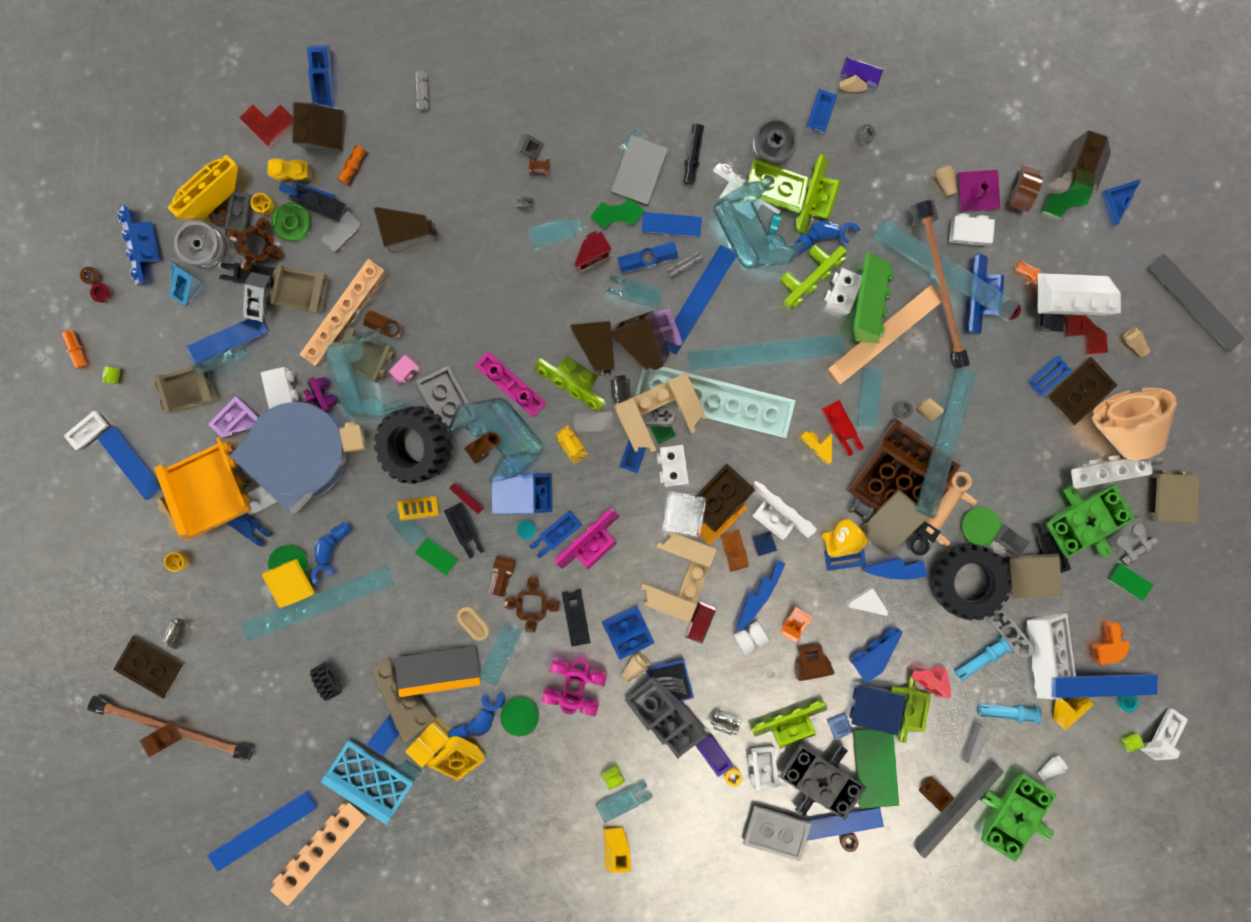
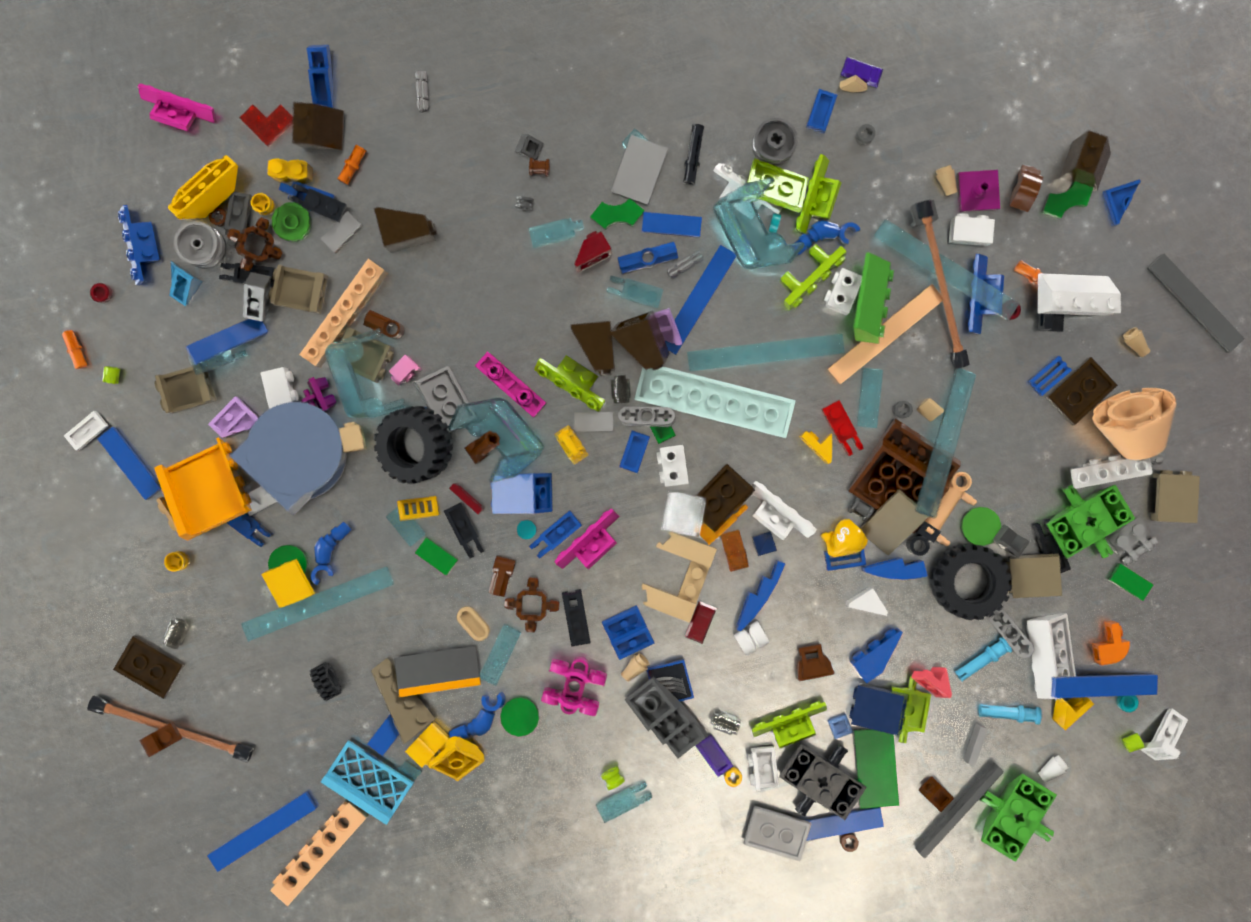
reddish brown bush [80,266,100,285] -> none
yellow slope [603,827,631,874] -> none
tan wedge [614,373,706,452] -> none
orange bracket [781,607,812,642] -> none
clear red tile [1064,315,1108,355] -> none
none -> dark pink bracket [138,83,216,132]

